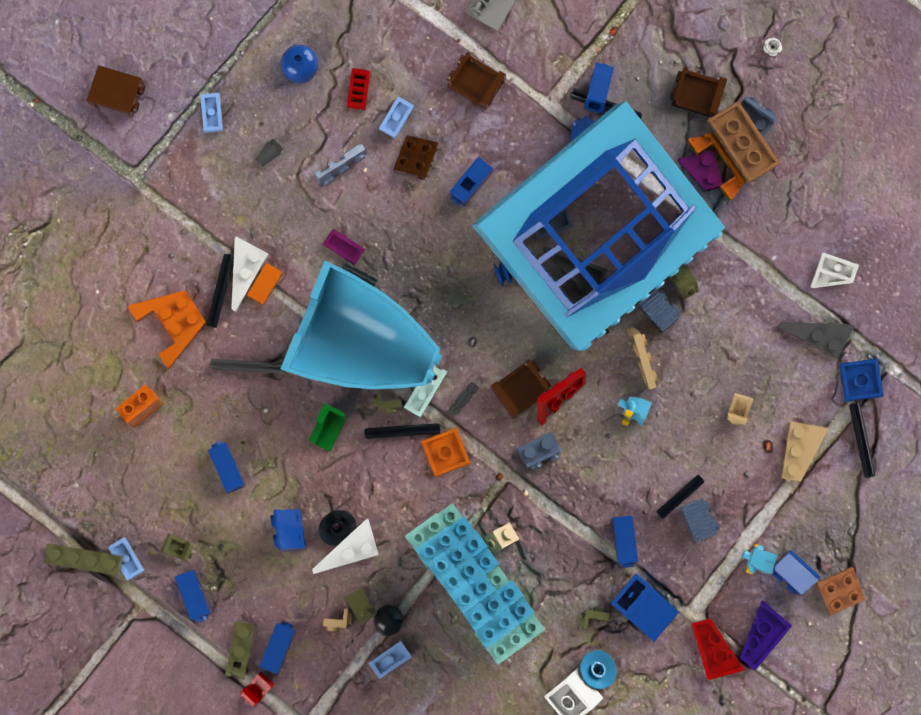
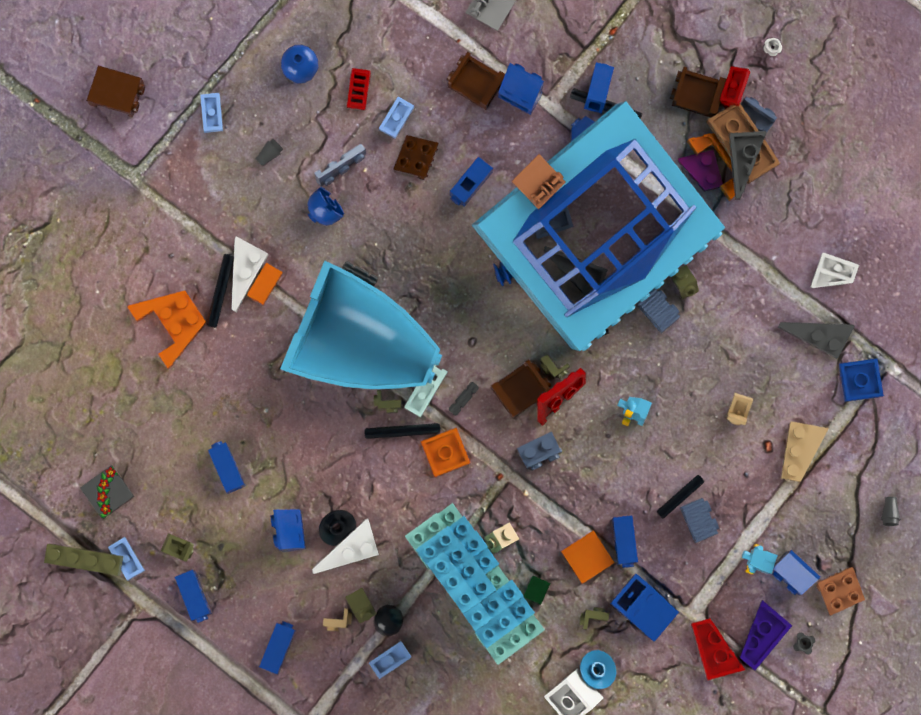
orange panel [116,384,164,428] -> none
dark grey axle [210,359,286,374] -> none
olive plate [225,621,256,679] -> none
red bracket [240,672,274,707] -> none
green panel [308,403,347,451] -> none
magenta tile [323,229,365,266] -> none
tan wing [627,327,658,390] -> none
black axle [849,403,875,478] -> none
none -> dark grey tile [80,465,135,519]
none -> blue cylinder [308,187,344,226]
none -> blue slope [498,63,544,115]
none -> nougat hinge [511,154,566,209]
none -> dark green panel [524,576,551,605]
none -> olive bracket [540,355,570,380]
none -> orange tile [561,530,614,584]
none -> red panel [720,66,750,109]
none -> dark grey wing [729,131,766,200]
none -> dark grey plate [793,632,815,655]
none -> dark grey cone [881,497,901,526]

